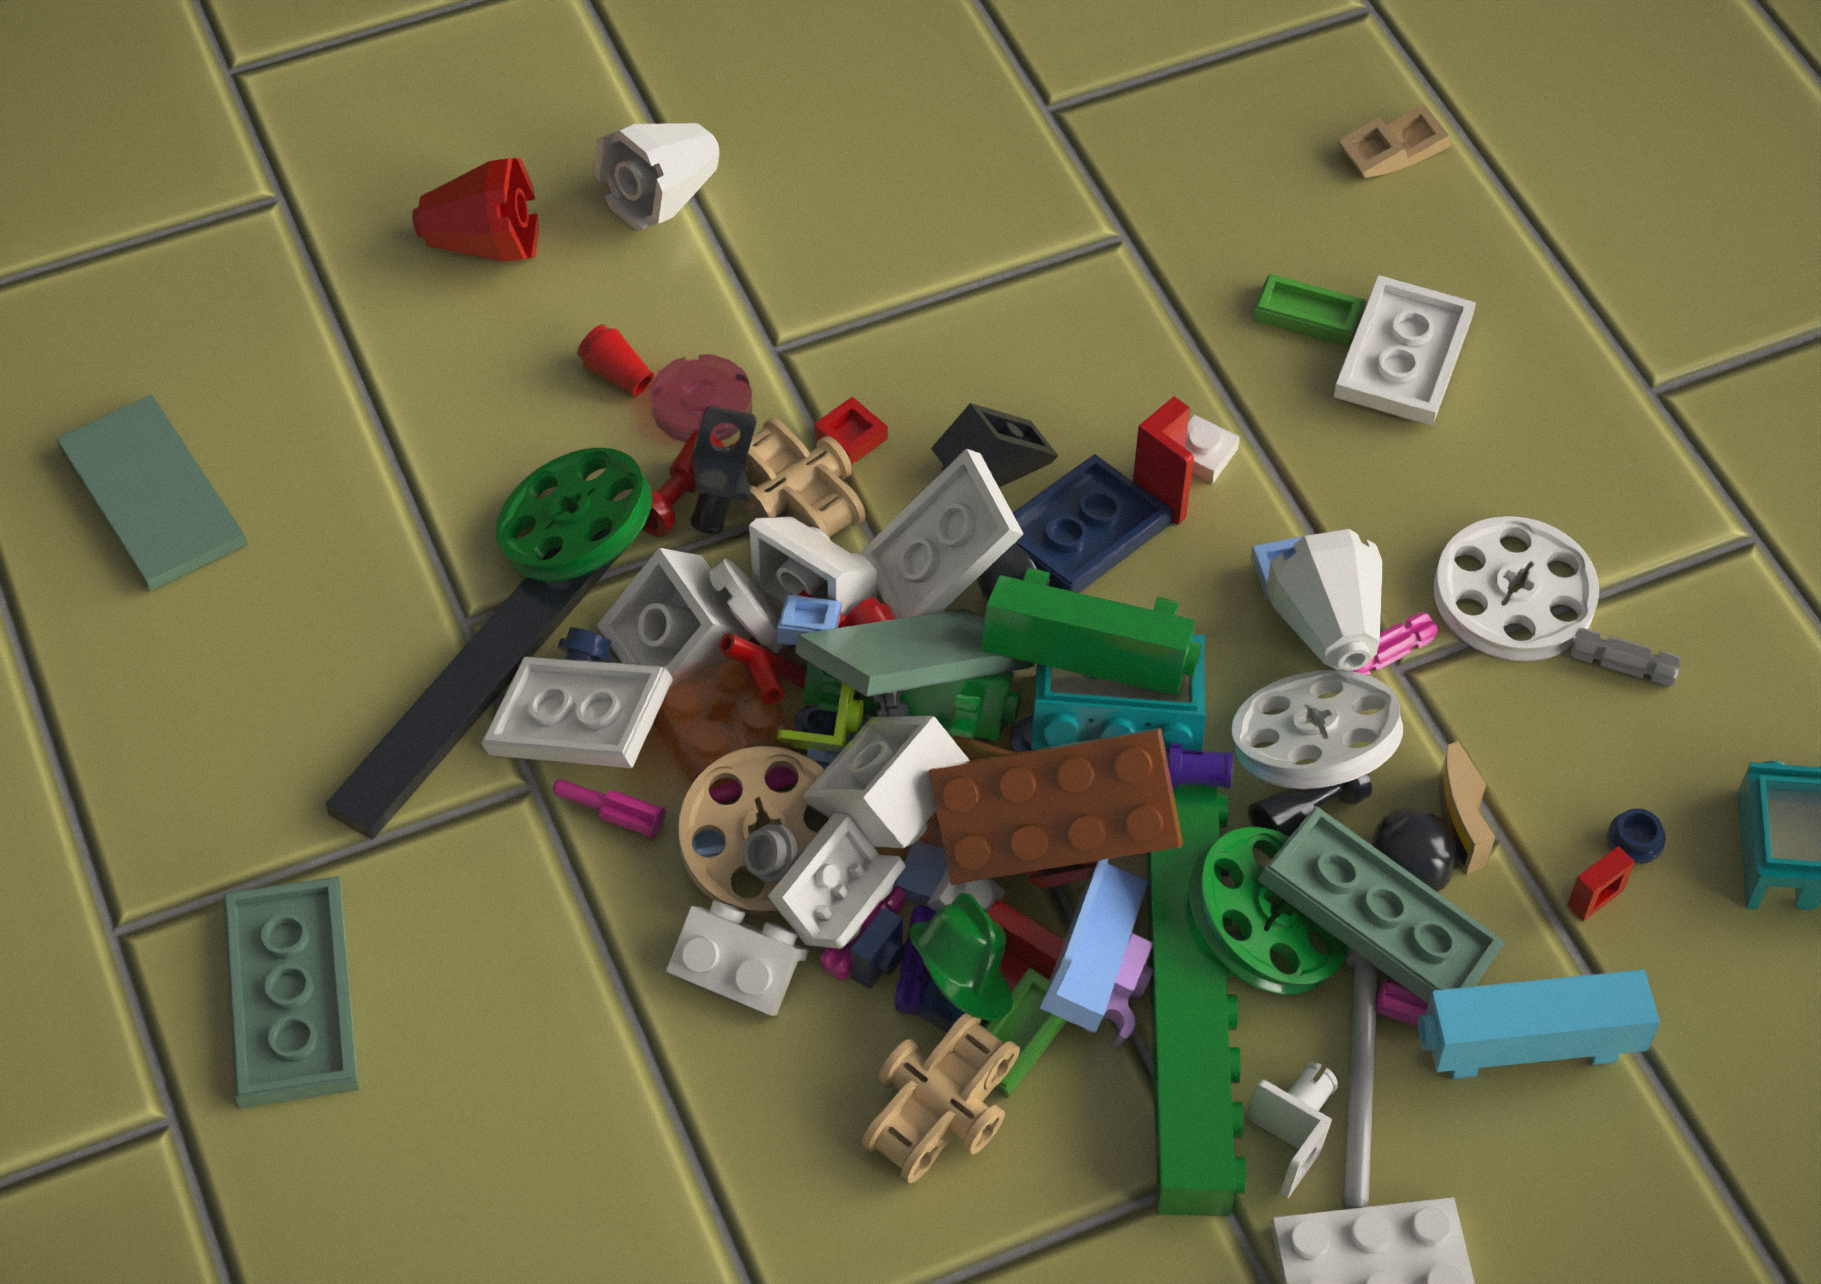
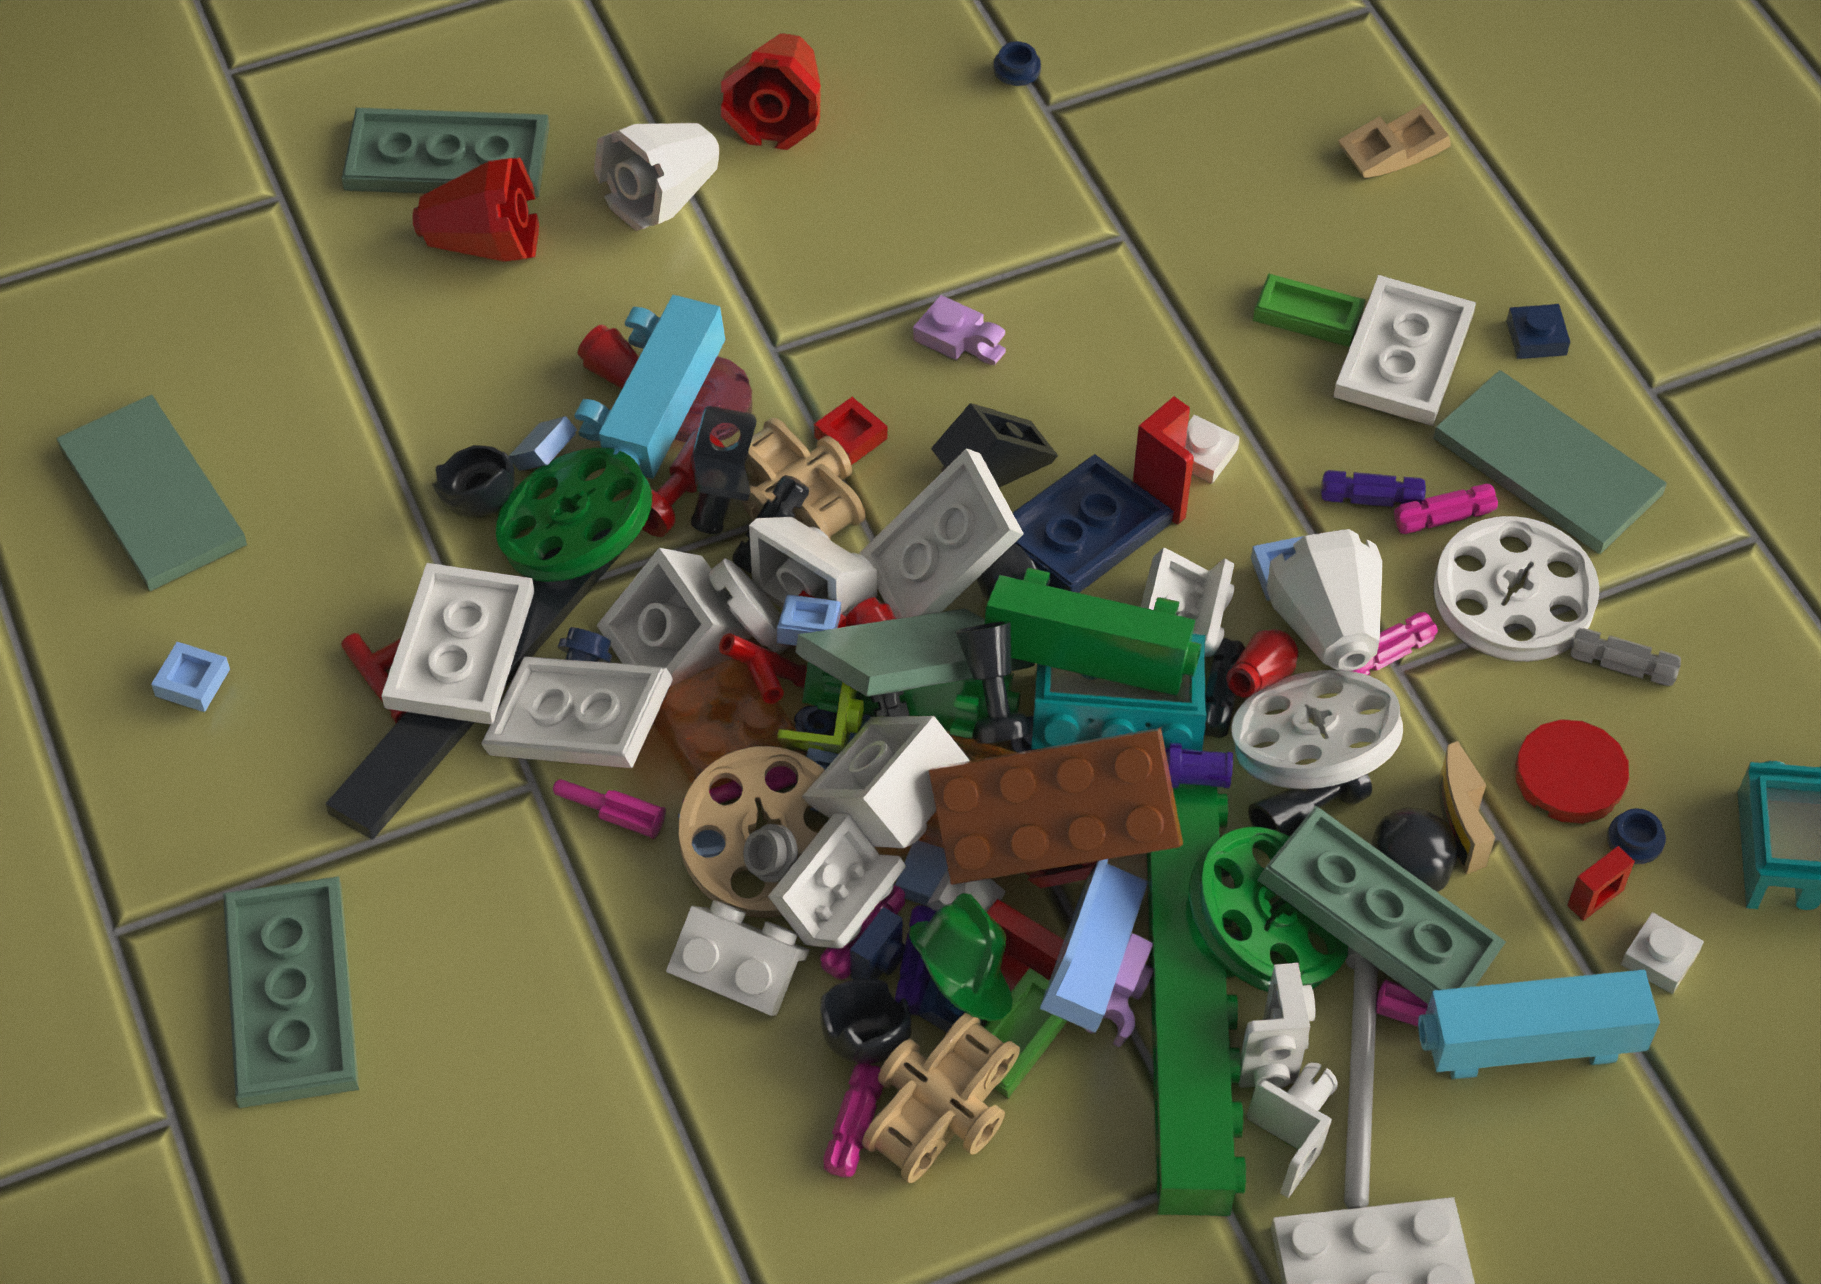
none -> light blue plate [151,642,230,712]
none -> red piece [341,633,406,723]
none -> sand green tile [342,108,550,198]
none -> white plate [382,563,534,725]
none -> black hair [432,445,515,518]
none -> light blue tile [509,416,577,471]
none -> medium azure brick [574,295,725,479]
none -> red cone [721,33,821,150]
none -> black axle [732,475,809,573]
none -> black hair [820,979,912,1064]
none -> dark pink axle [823,1064,884,1178]
none -> lavender plate [913,295,1006,365]
none -> black piece [956,621,1031,744]
none -> dark blue plate [993,41,1041,86]
none -> white bracket [1141,548,1234,657]
none -> black axle [1204,638,1245,738]
none -> red cone [1226,629,1299,698]
none -> white bracket [1238,963,1315,1089]
none -> dark purple axle [1321,470,1426,507]
none -> dark pink axle [1394,483,1498,534]
none -> sand green tile [1433,370,1667,554]
none -> dark blue plate [1506,304,1570,359]
none -> red tile [1515,719,1630,824]
none -> white plate [1621,912,1704,994]

